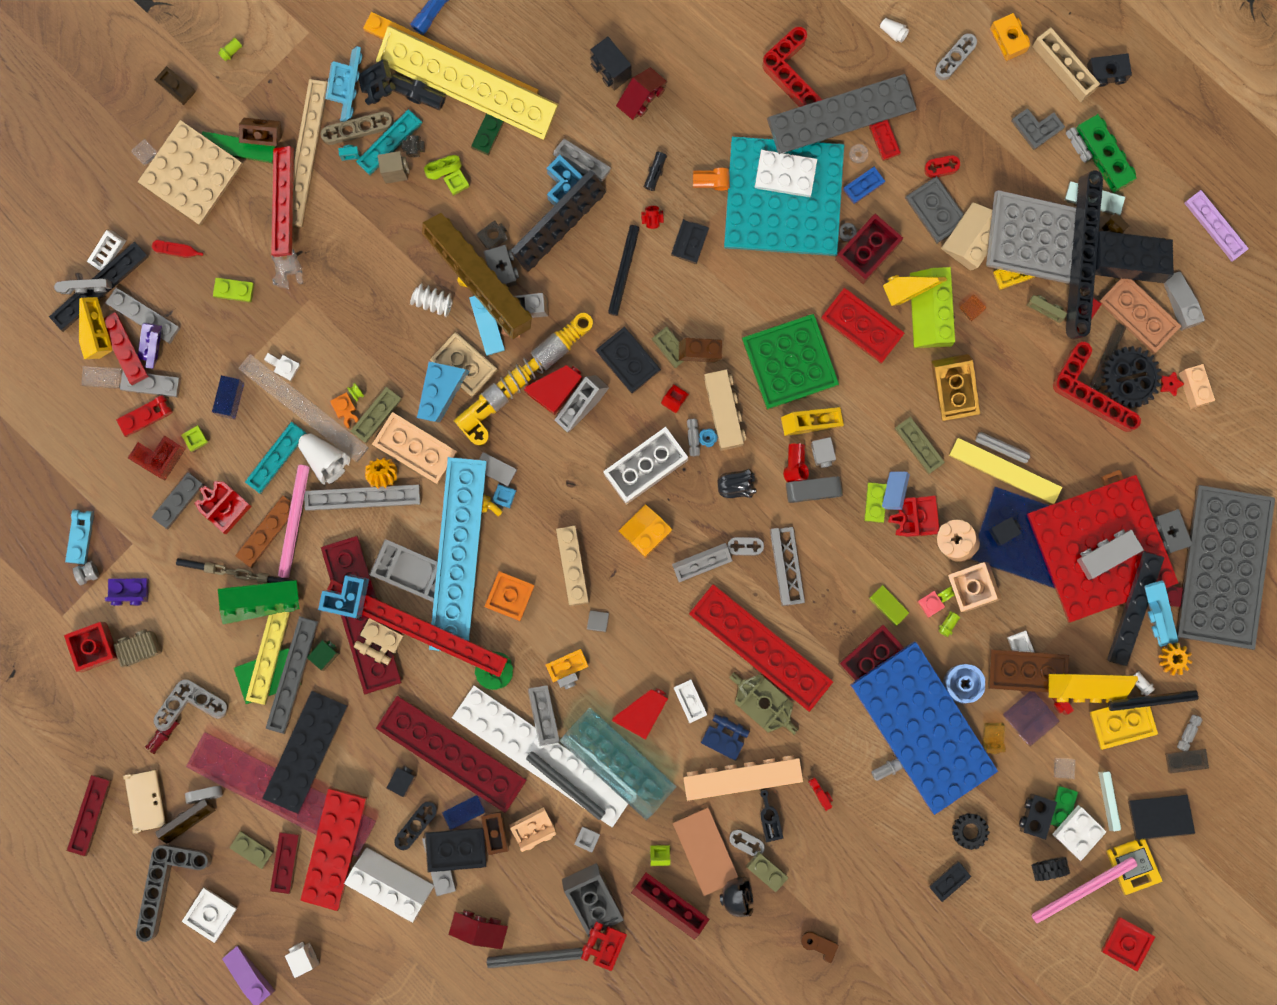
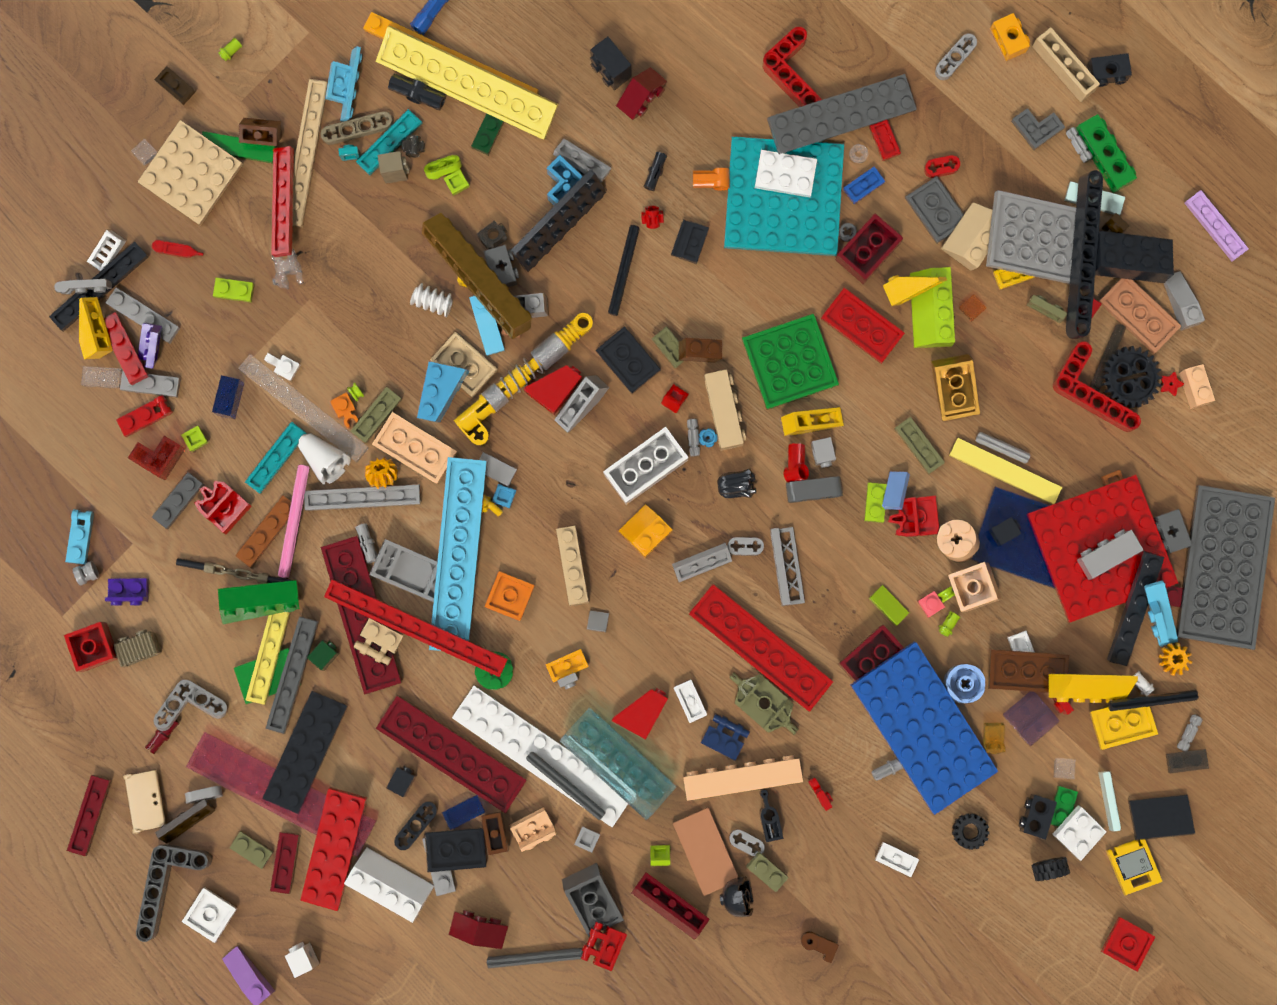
dark azure brick [318,575,369,618] -> none
black plate [358,59,396,105] -> none
light grey plate [528,685,559,746] -> none
white cone [880,18,909,43] -> none
black plate [928,861,972,902] -> none
bright pink axle [1032,857,1137,923] -> none
none -> light grey pin [355,523,377,564]
none -> white plate [875,842,919,877]

